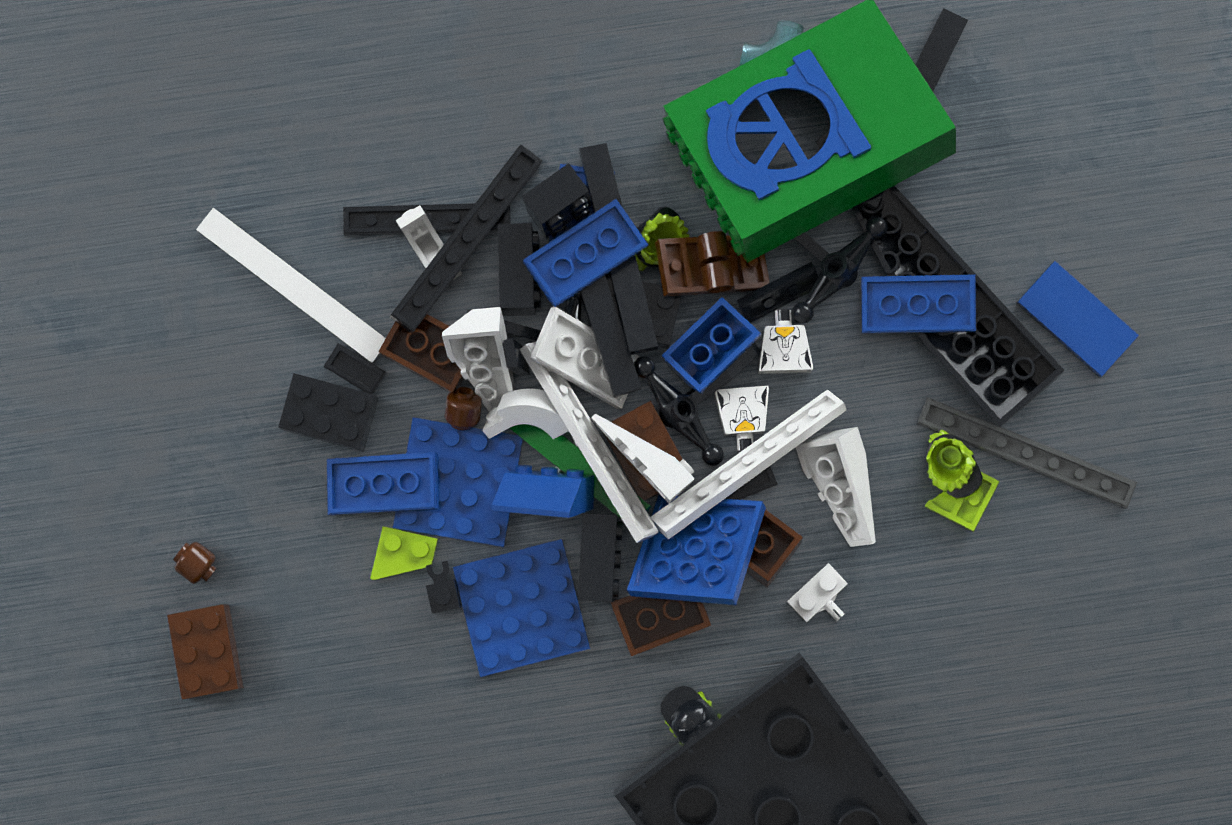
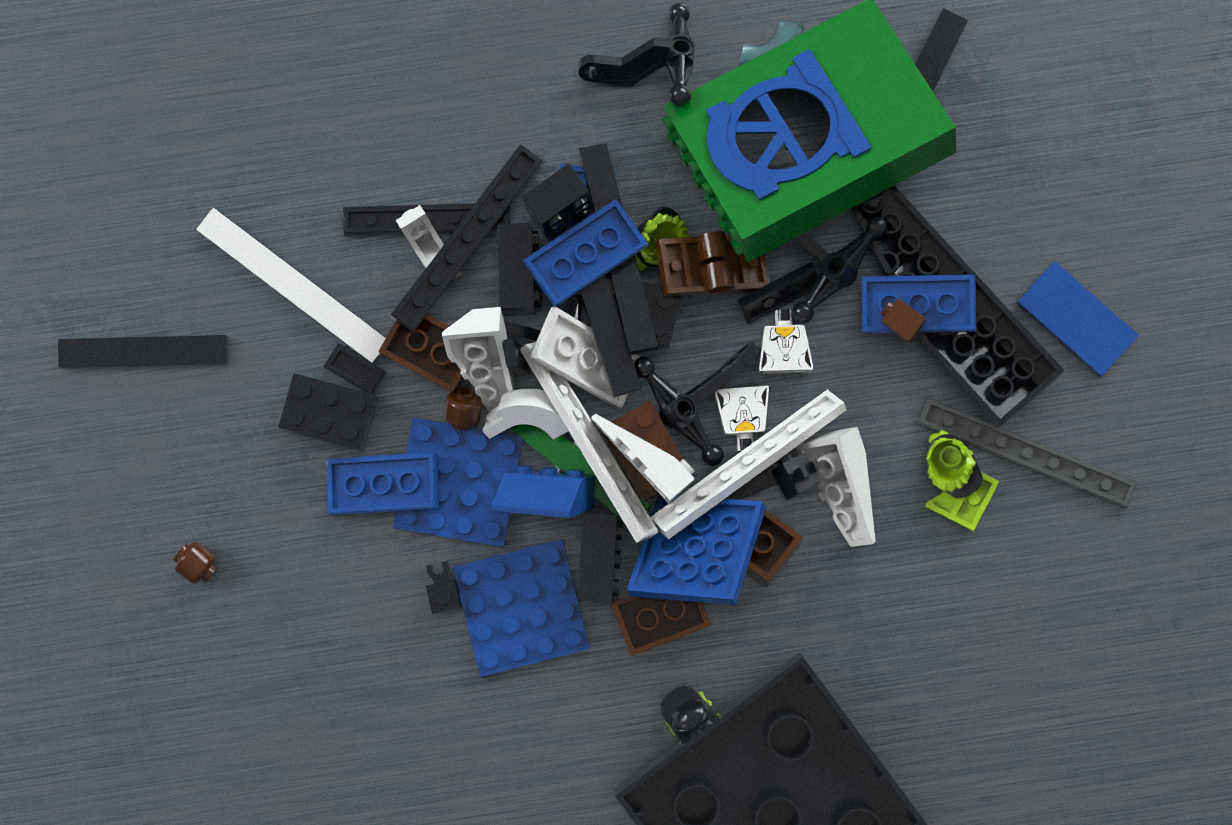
reddish brown brick [167,604,244,700] -> none
lime wing [370,526,438,580] -> none
blue slope [661,297,761,394] -> none
white plate [787,563,848,623] -> none
none -> black tile [58,335,228,368]
none -> black piece [578,3,696,107]
none -> black brick [771,453,822,501]
none -> reddish brown brick [881,298,927,344]

